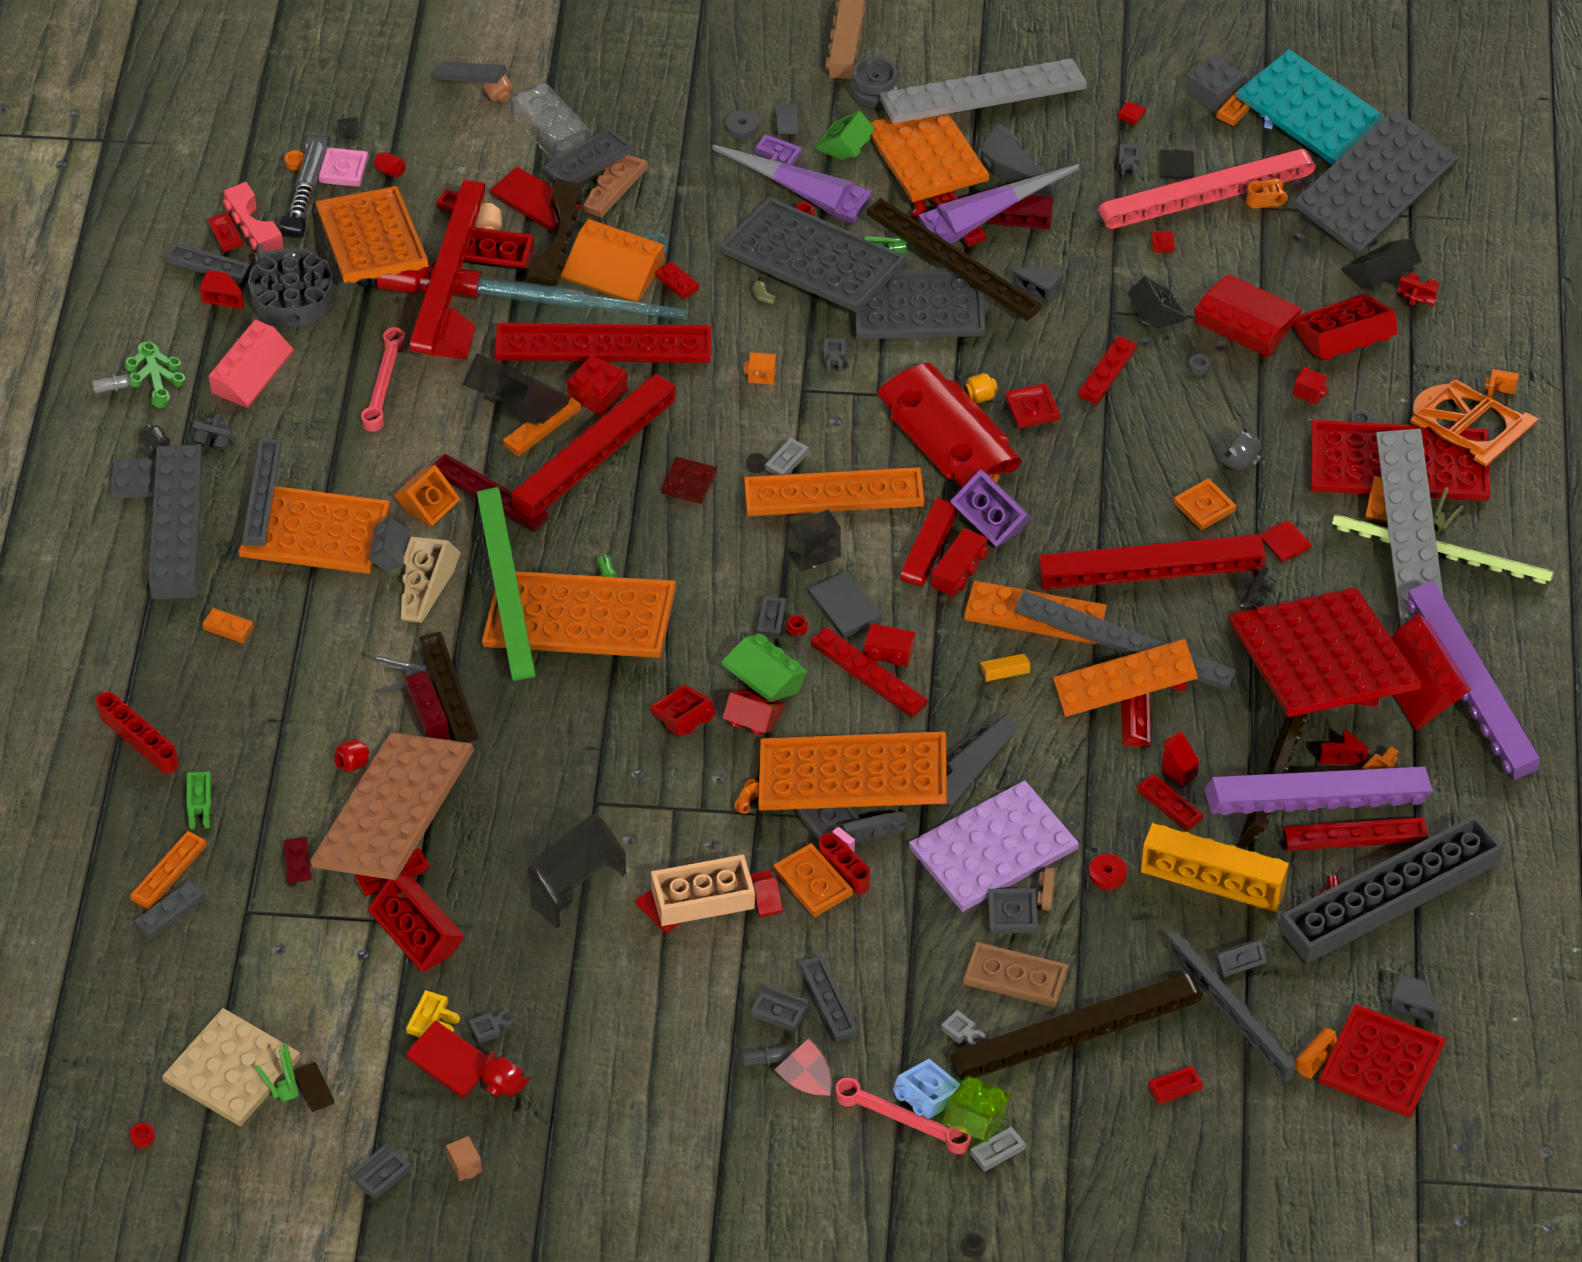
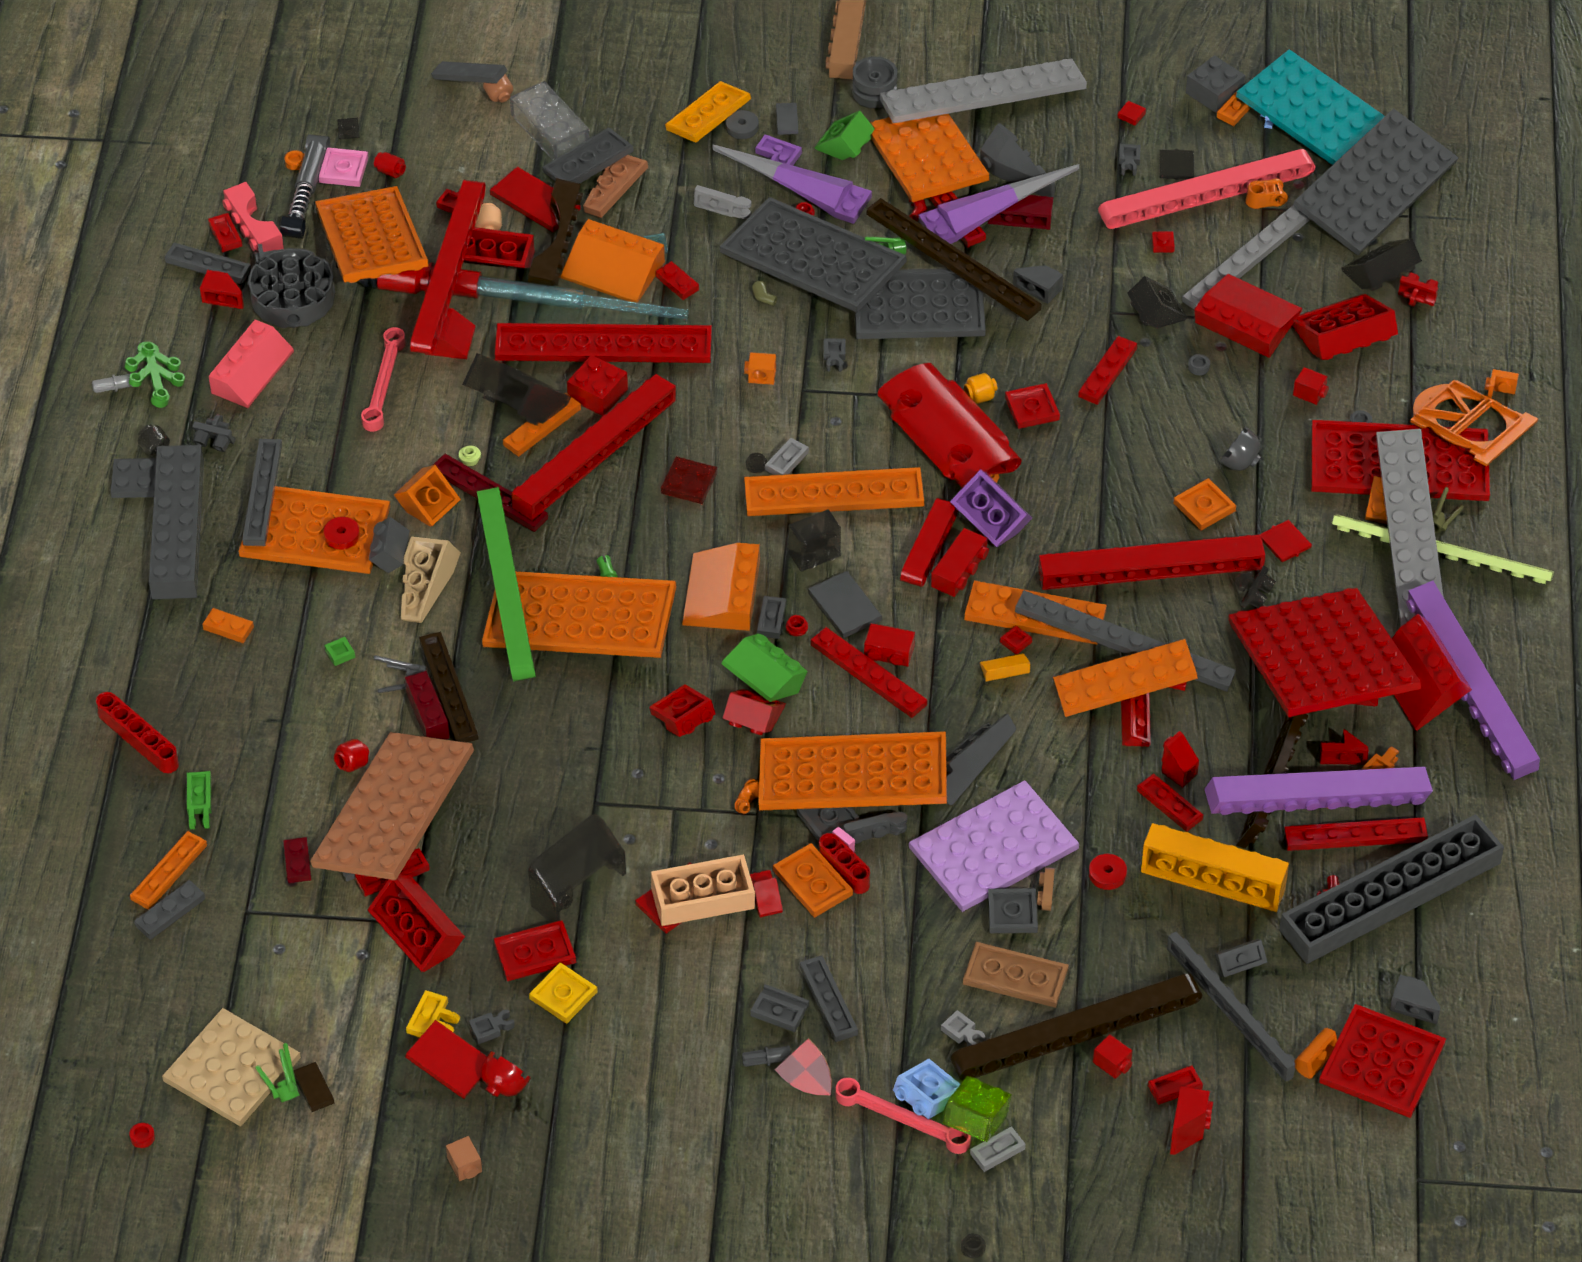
dark grey plate [350,1144,412,1200] -> none
none -> red piece [324,517,360,550]
none -> bright green plate [324,637,355,666]
none -> yellowish green plate [459,446,481,466]
none -> red plate [494,920,576,981]
none -> yellow plate [529,963,598,1024]
none -> light orange tile [665,81,751,143]
none -> orange slope [682,543,760,631]
none -> light grey hinge [694,185,751,219]
none -> red tile [1000,625,1032,655]
none -> red brick [1093,1034,1132,1079]
none -> red slope [1170,1086,1213,1155]
none -> light grey plate [1182,206,1311,309]

